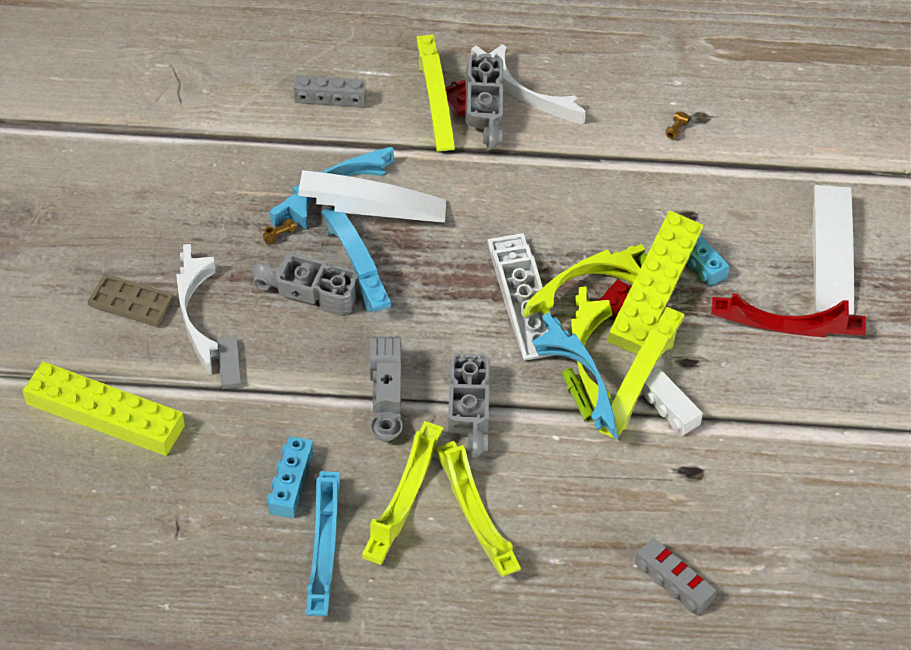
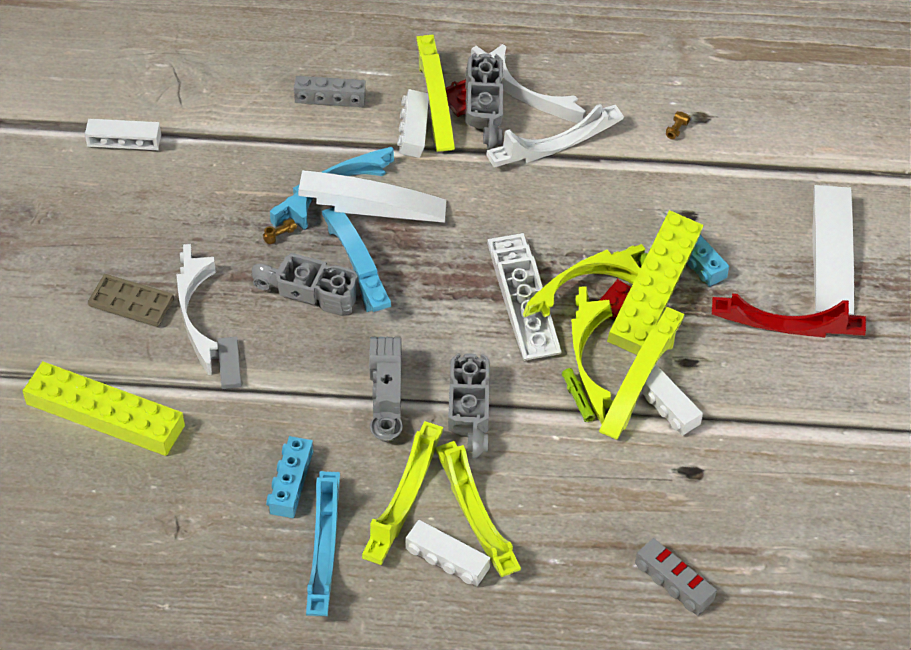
medium azure slope [532,313,619,440] -> none
none -> white brick [85,119,161,150]
none -> white brick [397,89,429,158]
none -> white brick [406,520,490,586]
none -> white slope [486,104,624,167]

